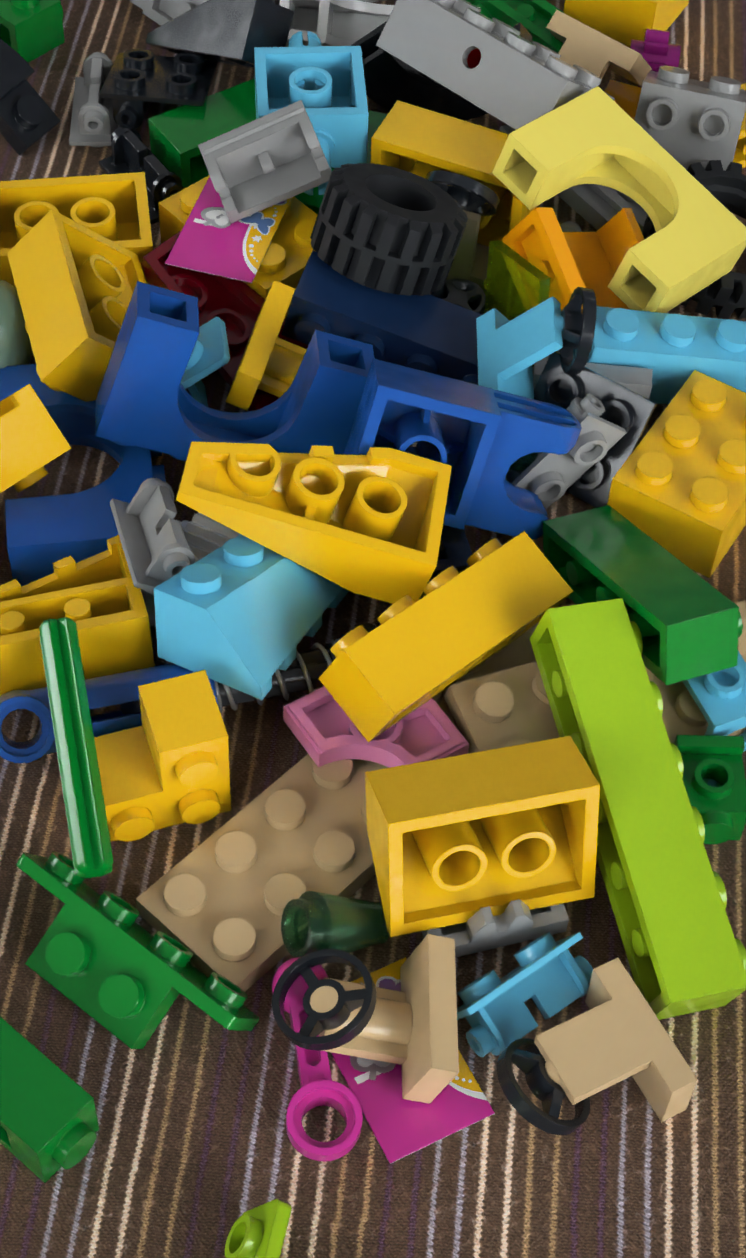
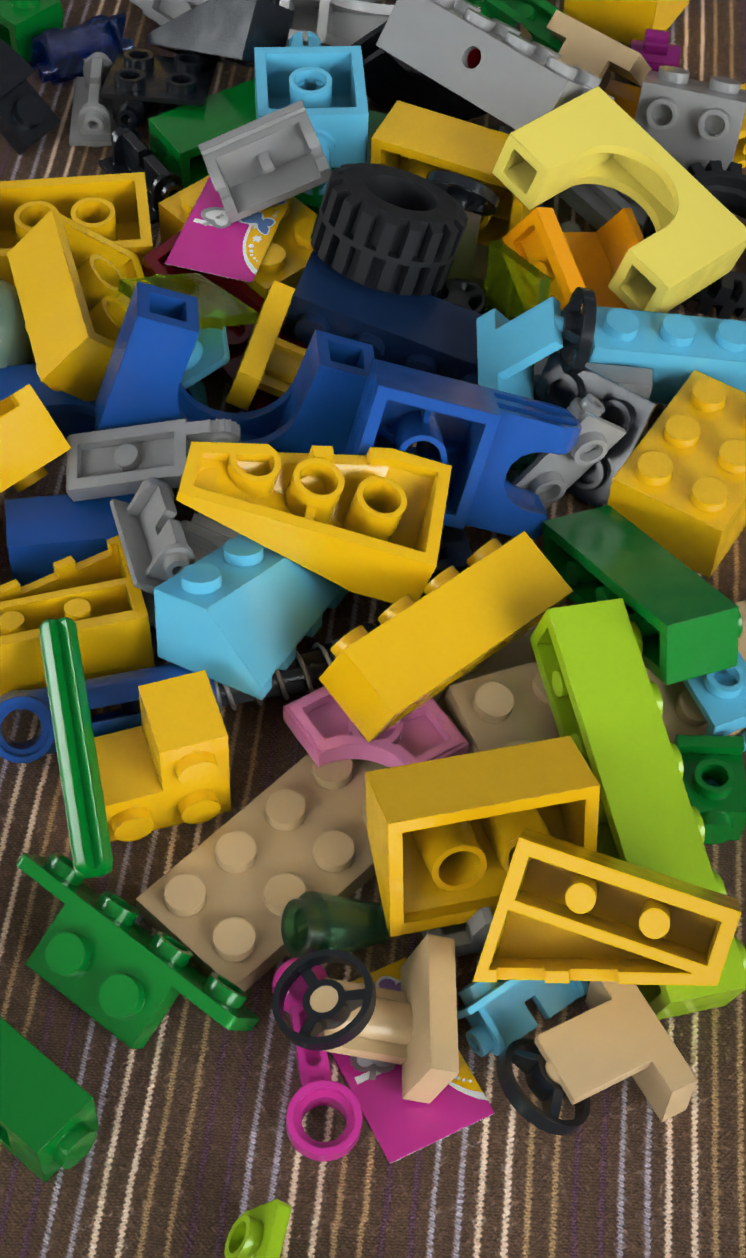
none -> clear blue hinge [29,12,136,85]
none -> light grey hinge [66,418,241,502]
none -> clear neon green piece [118,273,258,330]
none -> yellow wedge [472,828,741,986]

